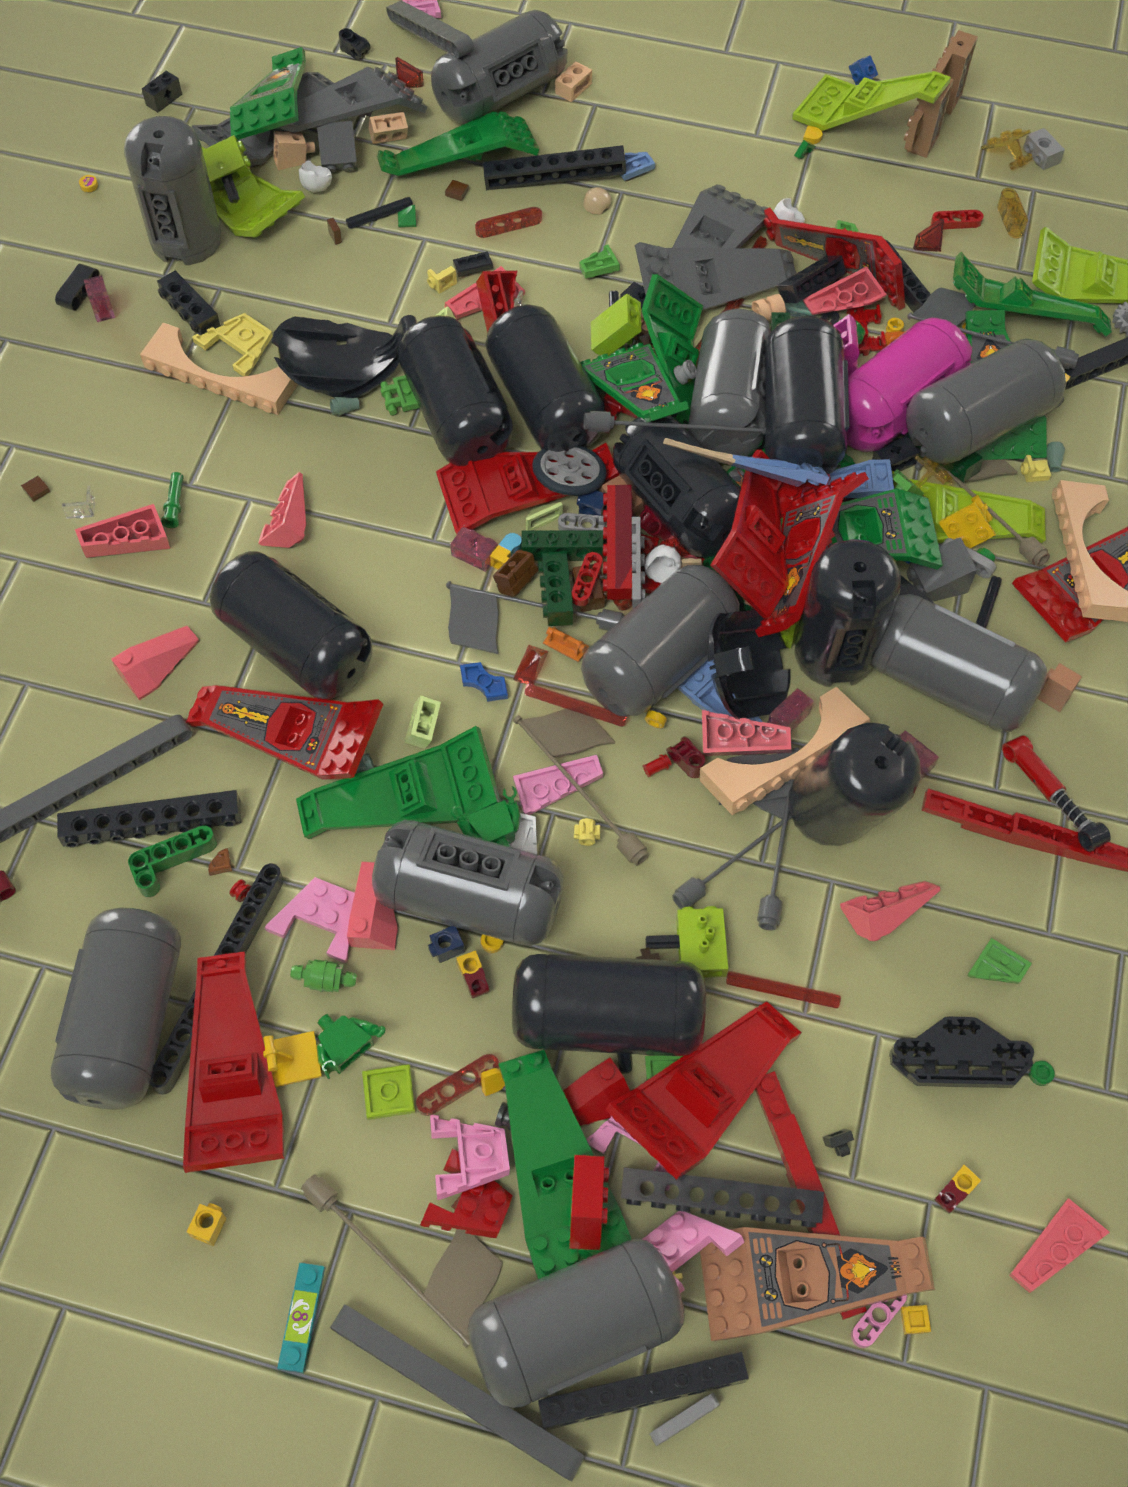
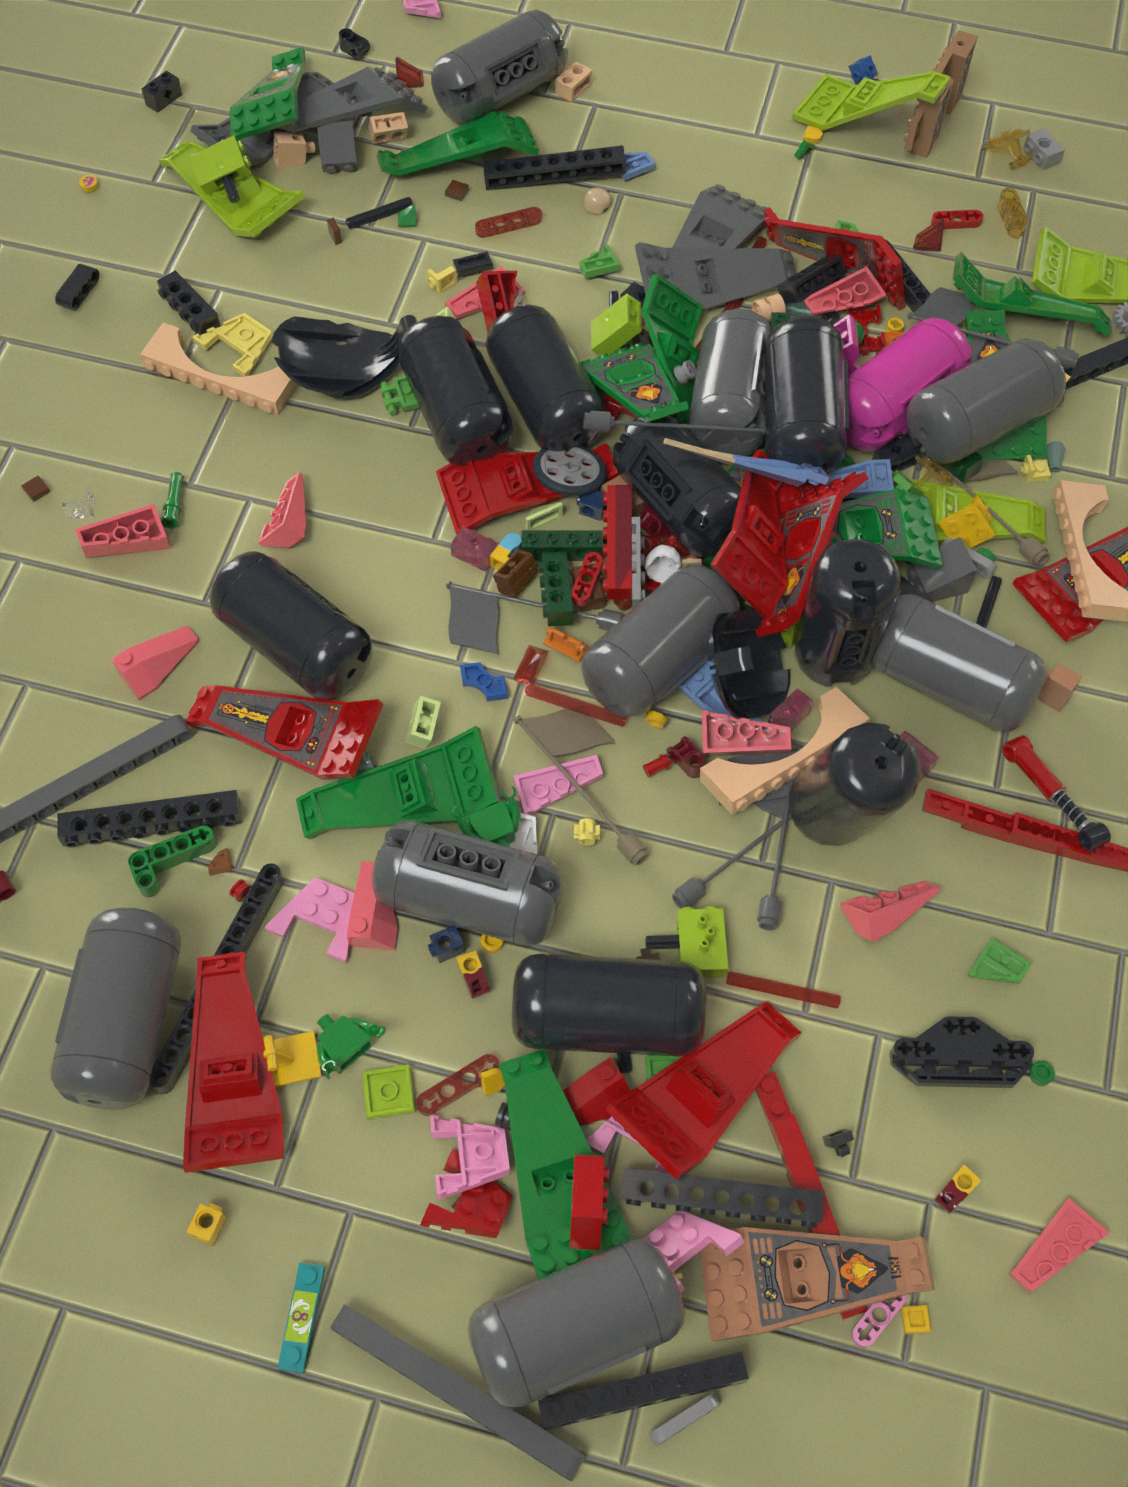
clear pink brick [84,276,115,322] -> none
dark grey piece [124,116,221,265] -> none
bright green piece [290,959,357,993] -> none
white hair [298,160,332,193] -> none
dark tan flag [301,1174,502,1348] -> none
sand green cone [330,397,360,416] -> none
dark grey beam [386,0,474,58] -> none
light grey beam [558,513,607,530] -> none
white hair [773,198,805,223] -> none

